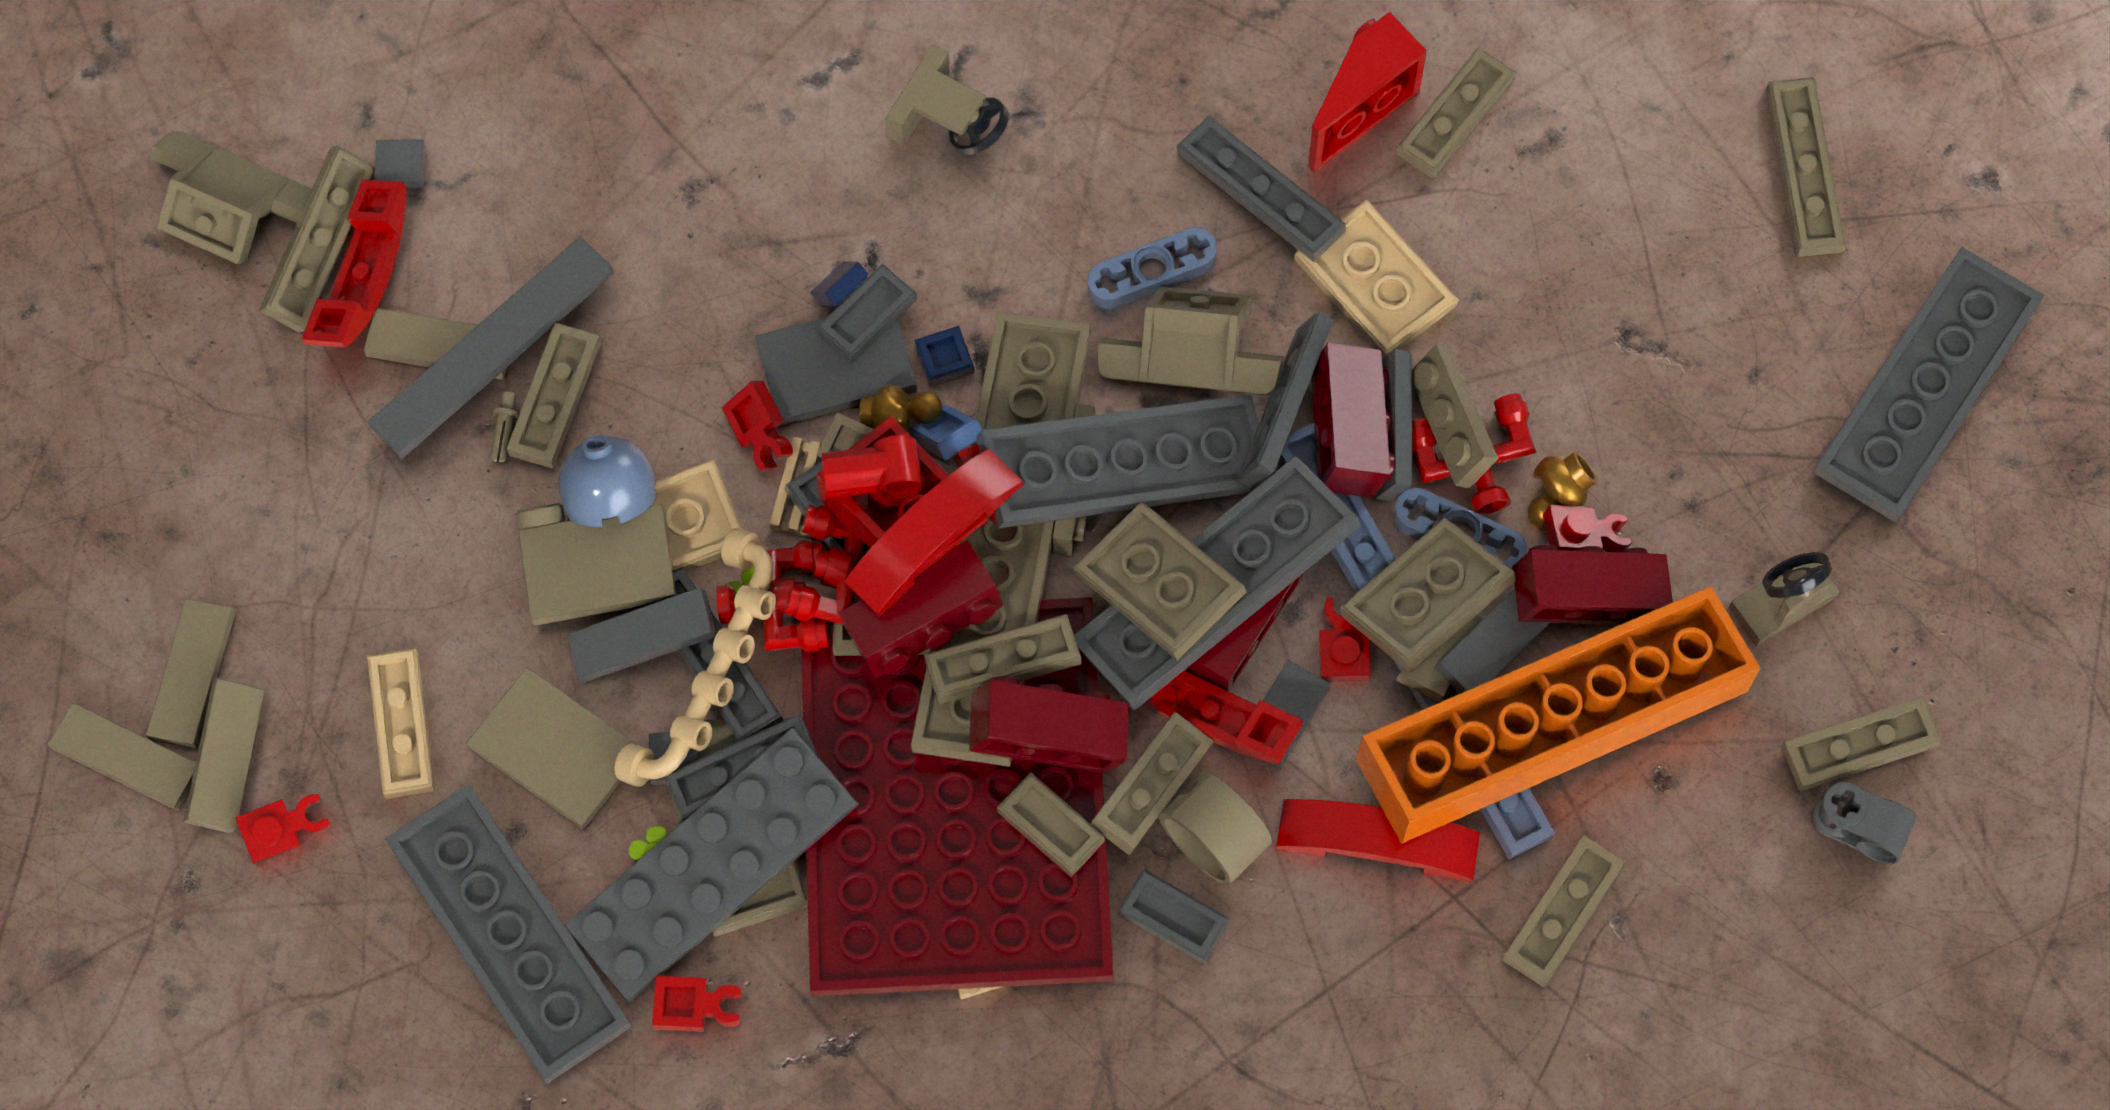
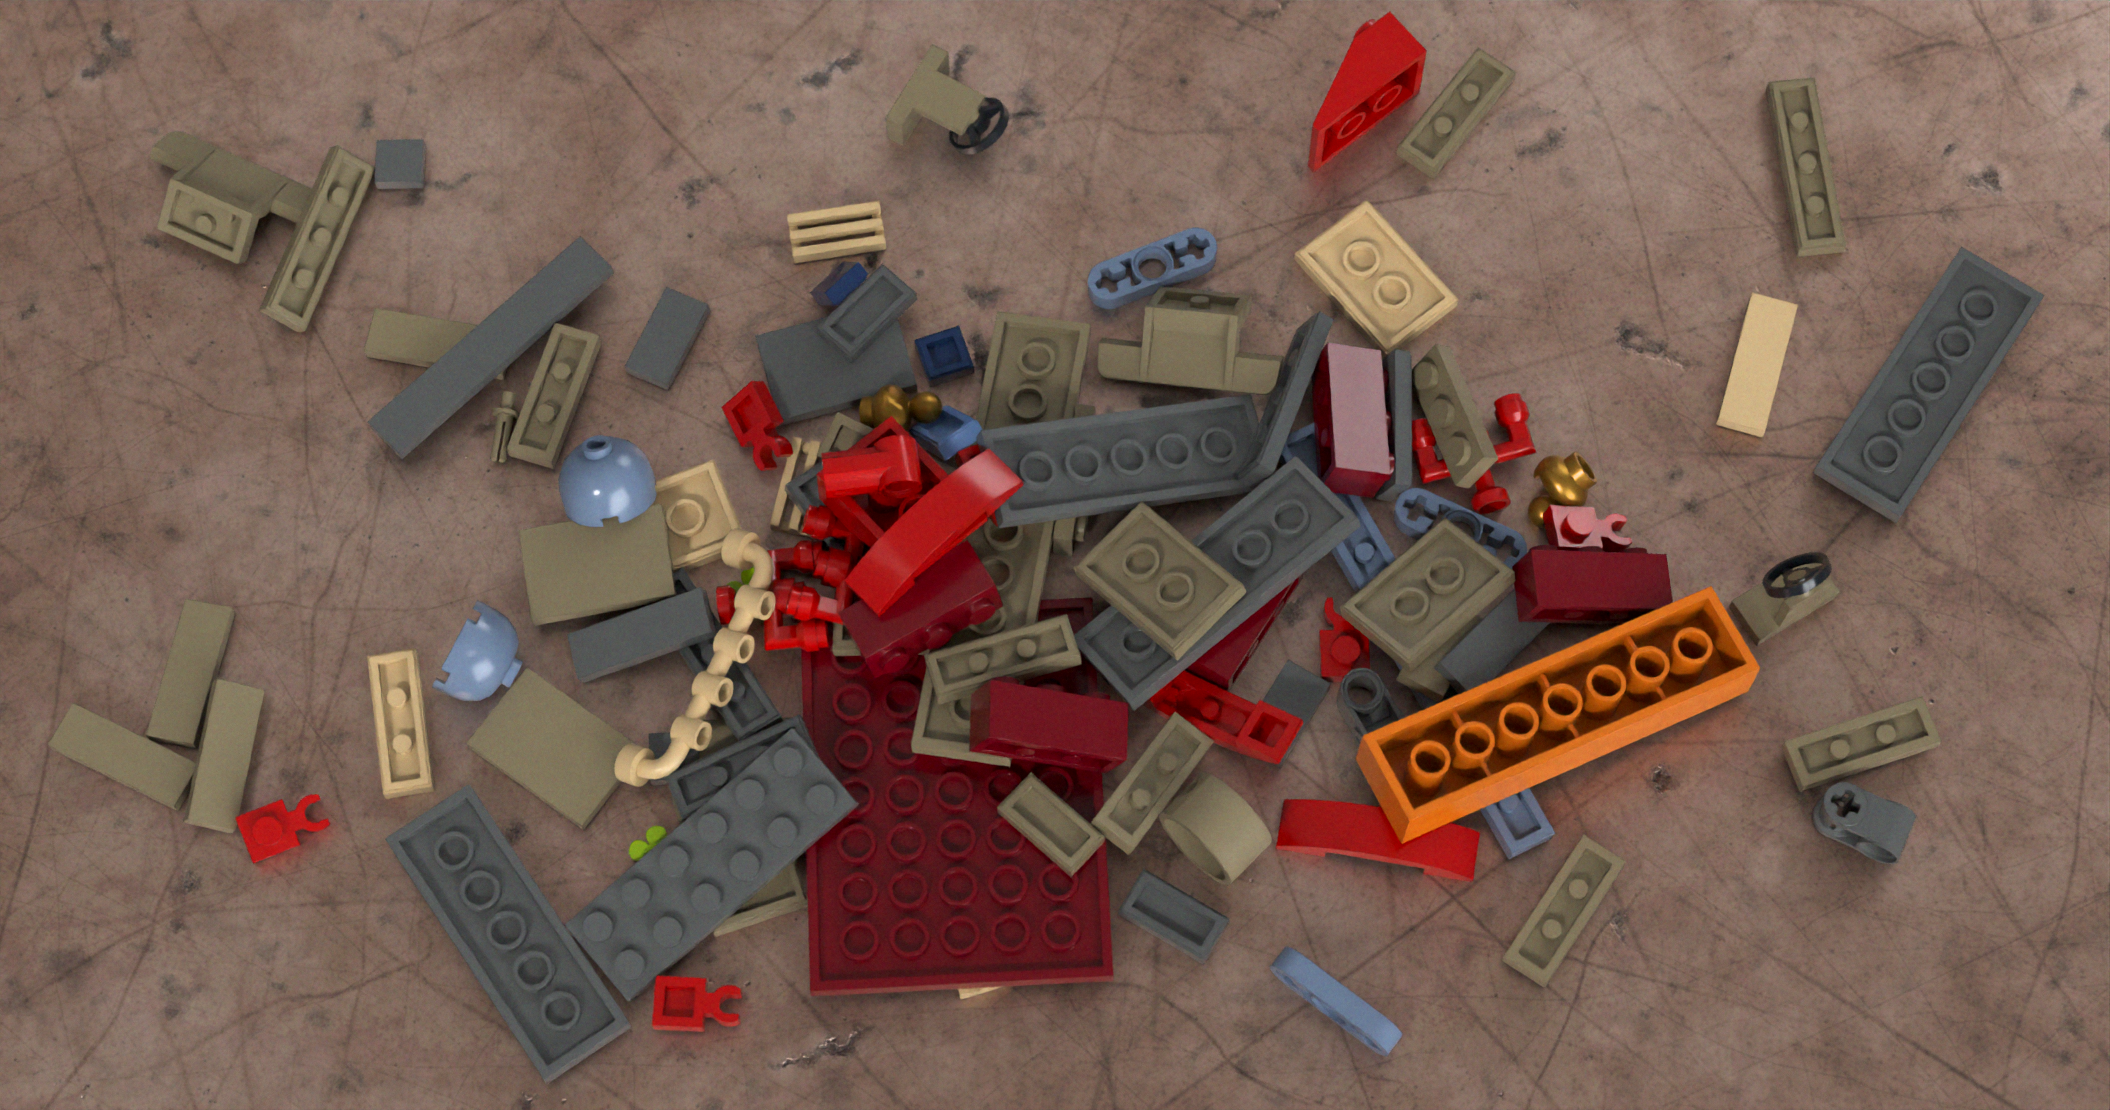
red slope [301,180,406,347] -> none
dark tan tile [515,503,565,530] -> none
dark grey tile [1177,116,1346,262] -> none
none -> sand blue cylinder [432,600,523,701]
none -> dark grey tile [624,287,710,391]
none -> tan tile [787,201,887,263]
none -> sand blue beam [1270,946,1402,1056]
none -> dark grey piece [1336,668,1405,749]
none -> tan tile [1716,292,1798,437]

